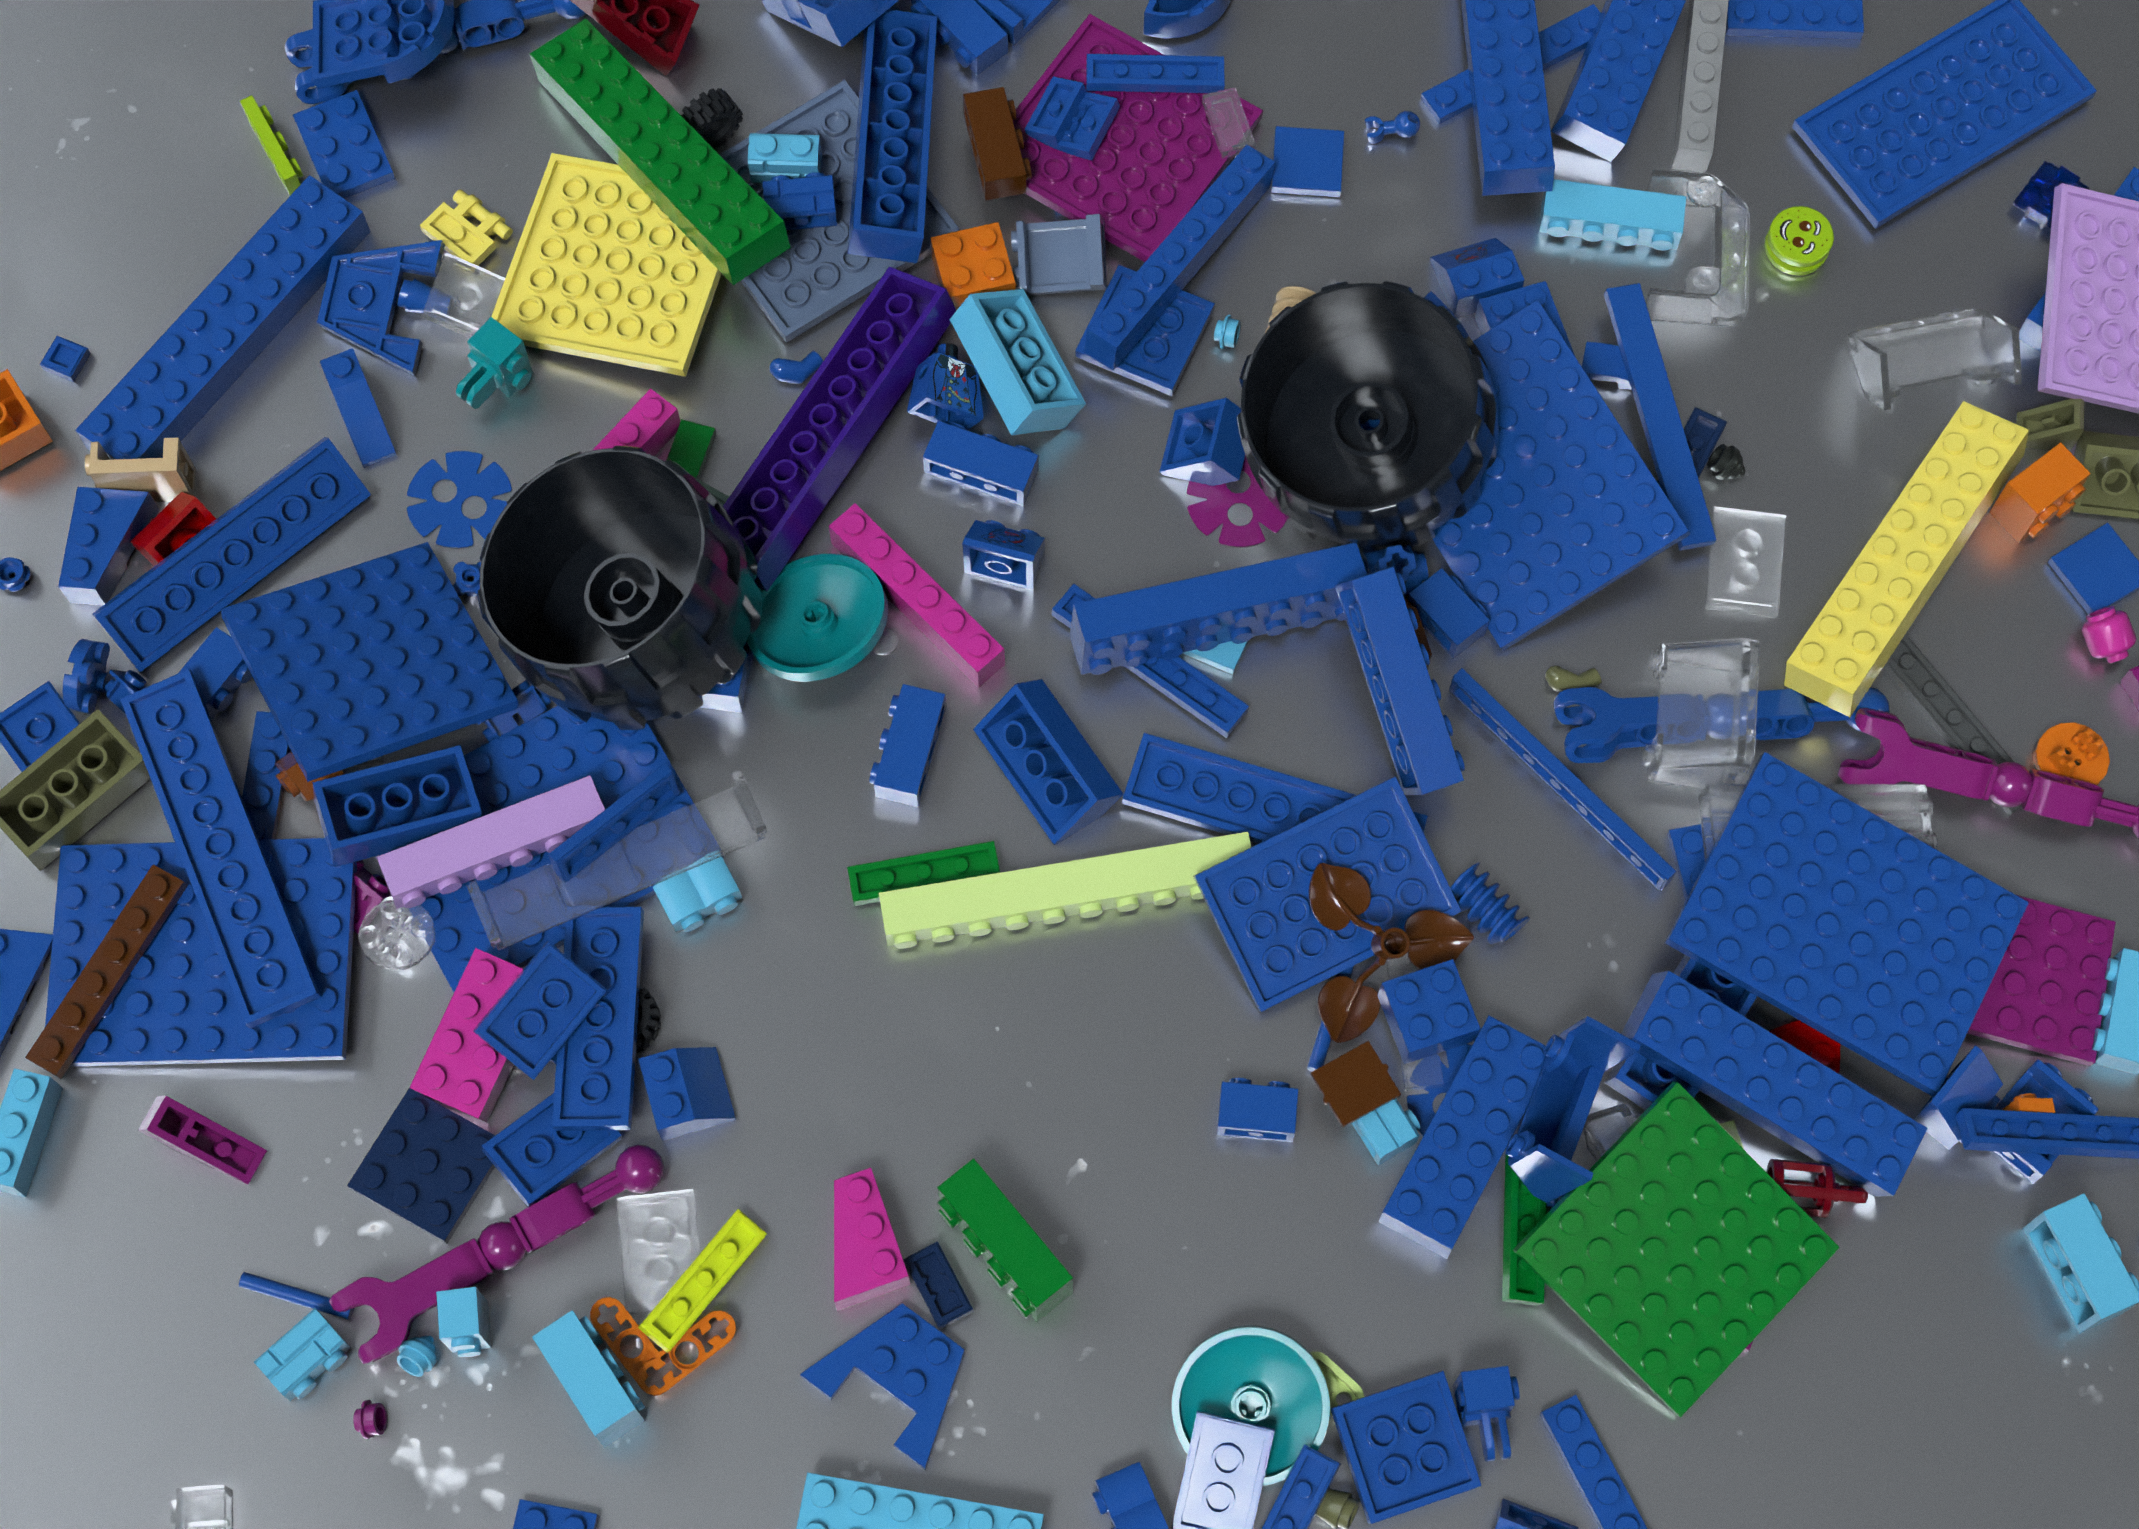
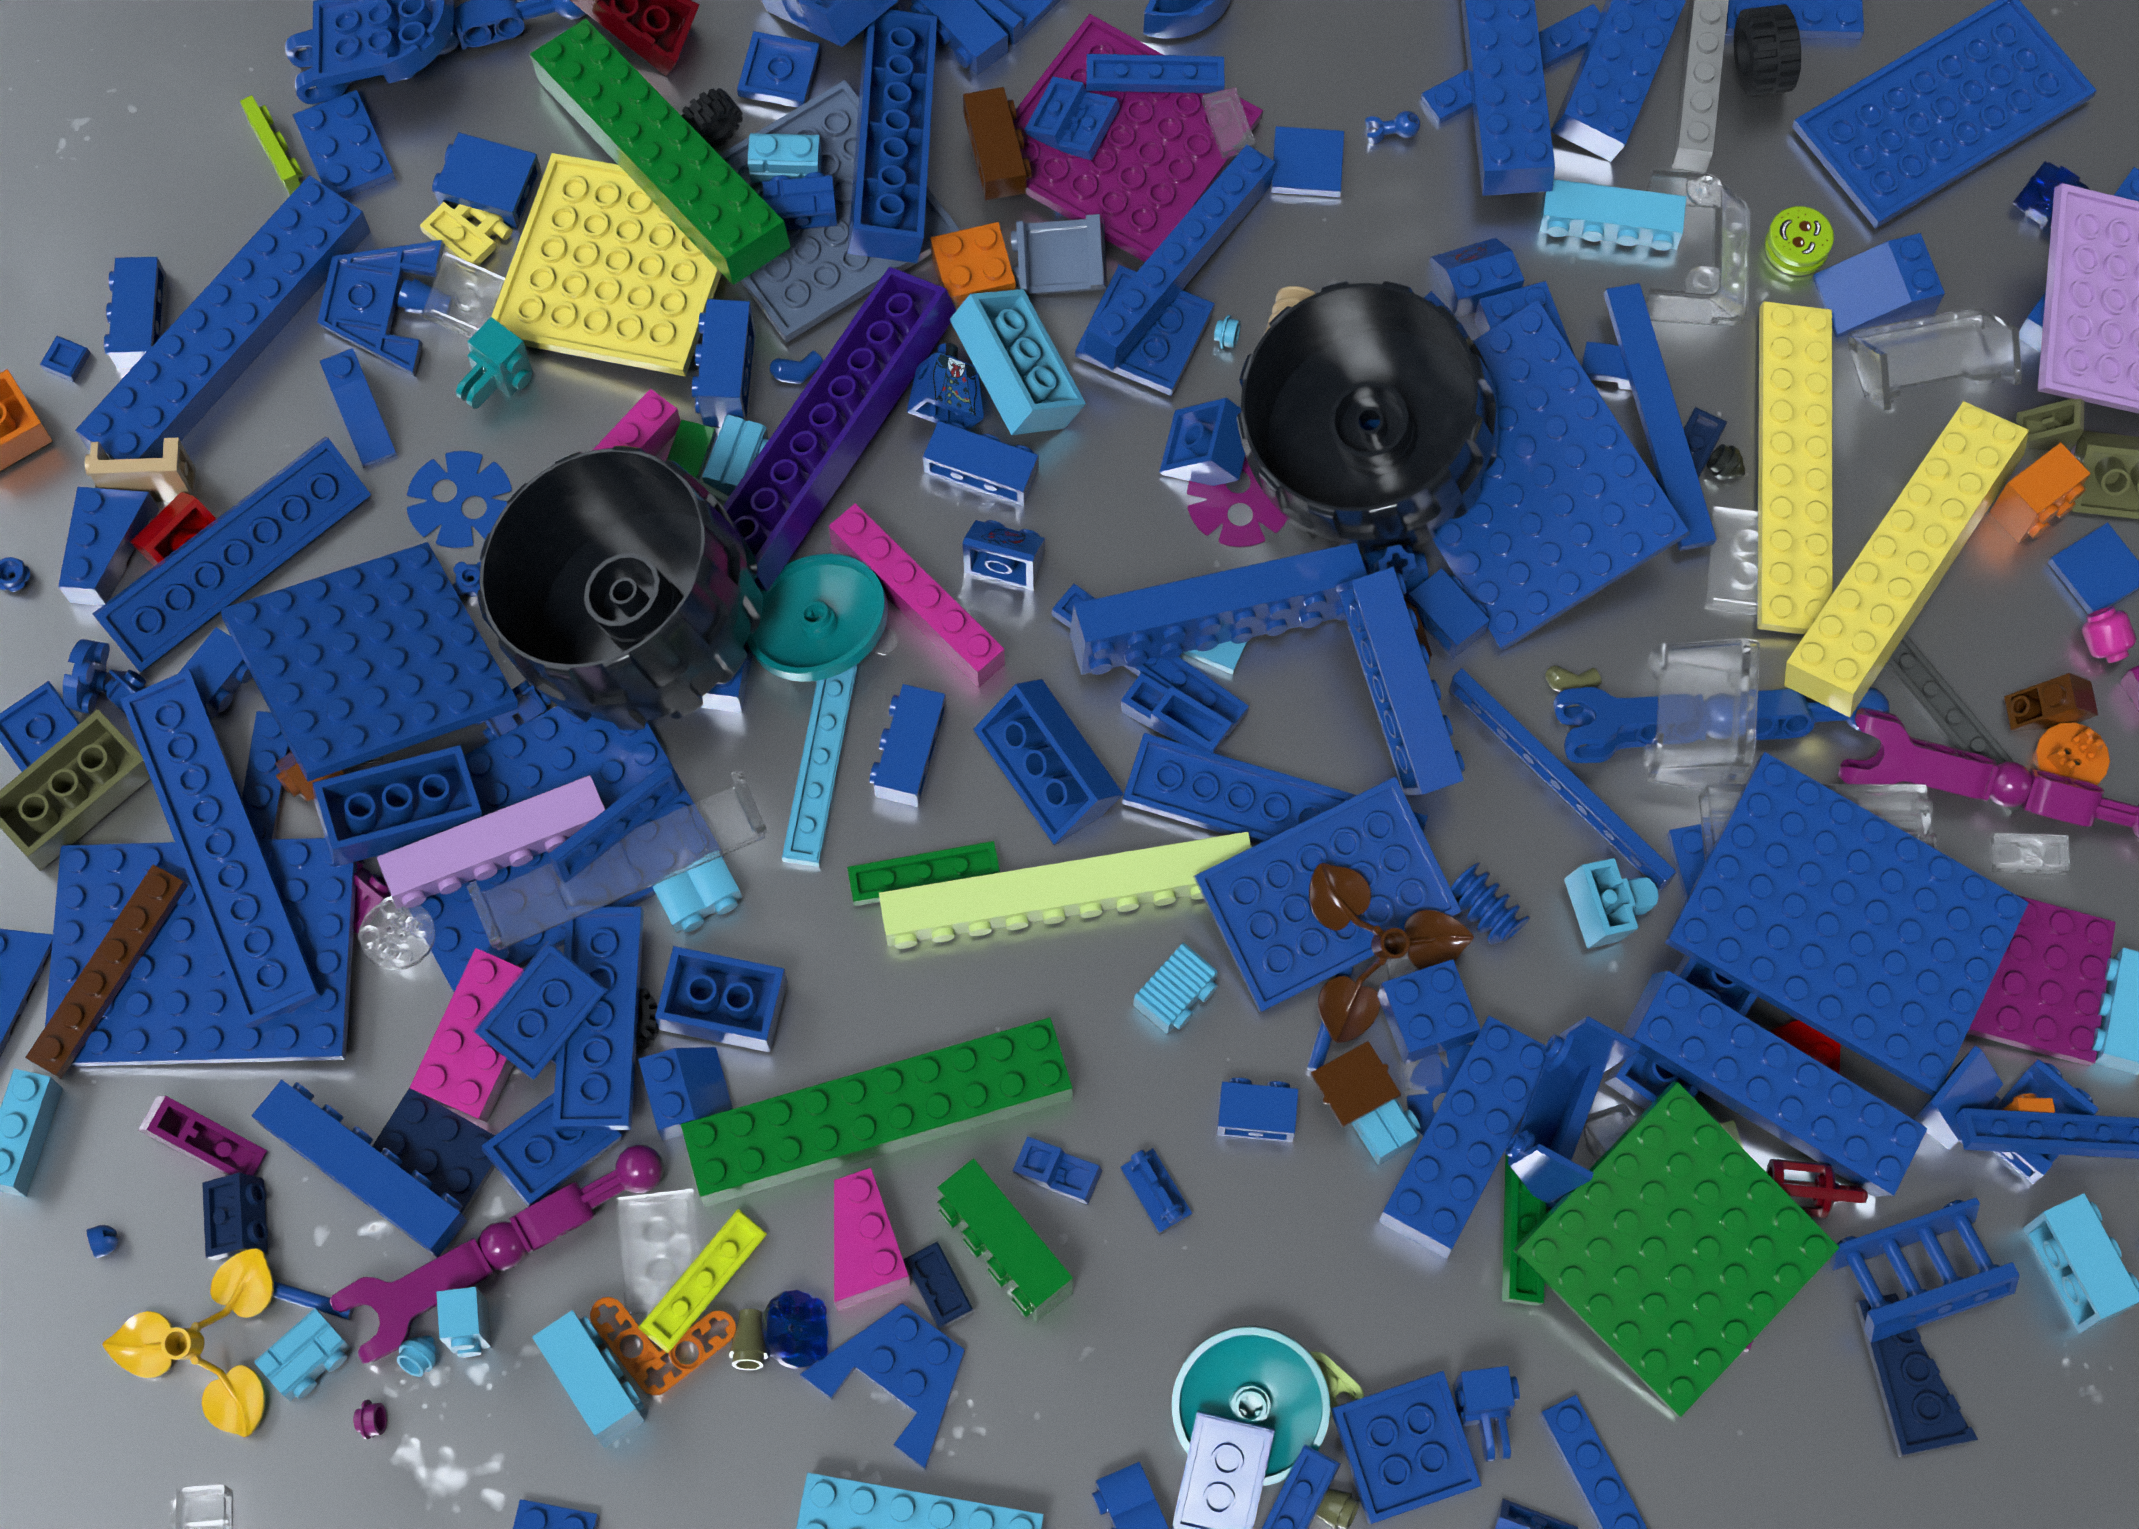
none -> blue hinge [86,1225,119,1259]
none -> yellow plant [102,1249,274,1437]
none -> blue brick [104,257,166,368]
none -> dark blue bracket [202,1173,268,1260]
none -> blue brick [251,1079,467,1258]
none -> blue panel [432,132,541,230]
none -> blue brick [655,946,788,1052]
none -> green brick [680,1017,1073,1207]
none -> blue brick [692,299,756,428]
none -> medium azure brick [702,415,769,496]
none -> olive cone [729,1309,768,1370]
none -> blue plate [737,31,821,108]
none -> clear blue plate [762,1290,828,1369]
none -> medium azure tile [782,663,859,867]
none -> blue slope [1012,1136,1103,1205]
none -> blue hinge [1120,1148,1192,1233]
none -> blue slope [1121,672,1233,754]
none -> medium azure brick [1133,942,1218,1034]
none -> medium azure brick [1564,858,1659,949]
none -> black tyre [1734,4,1801,96]
none -> light yellow plate [1757,301,1833,635]
none -> slope [1812,233,1945,338]
none -> blue fence [1830,1197,2020,1343]
none -> dark blue wing [1855,1293,1978,1457]
none -> clear plate [1990,833,2070,875]
none -> reddish brown slope [2004,673,2098,732]

